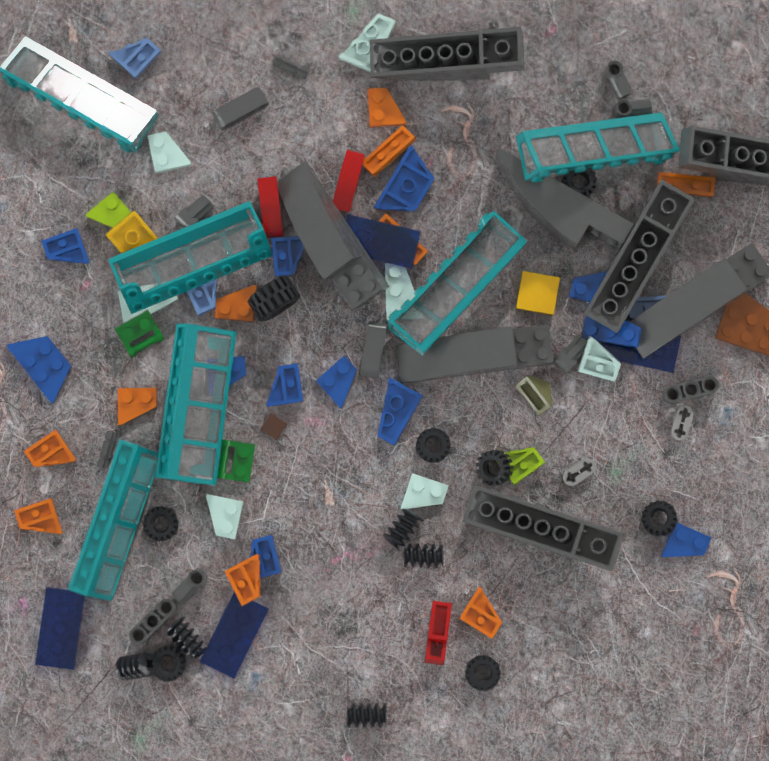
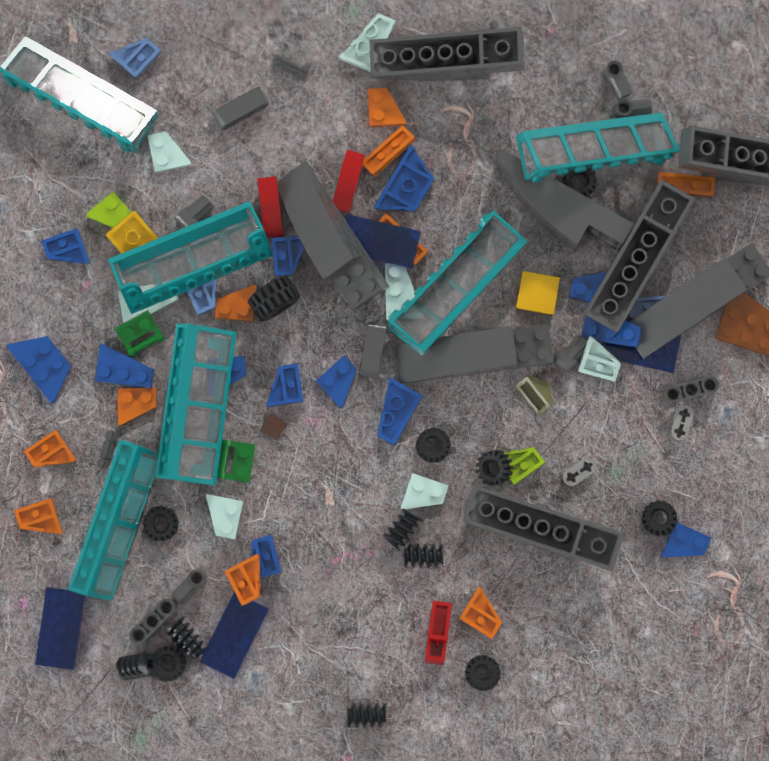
none -> blue wing [95,343,155,388]

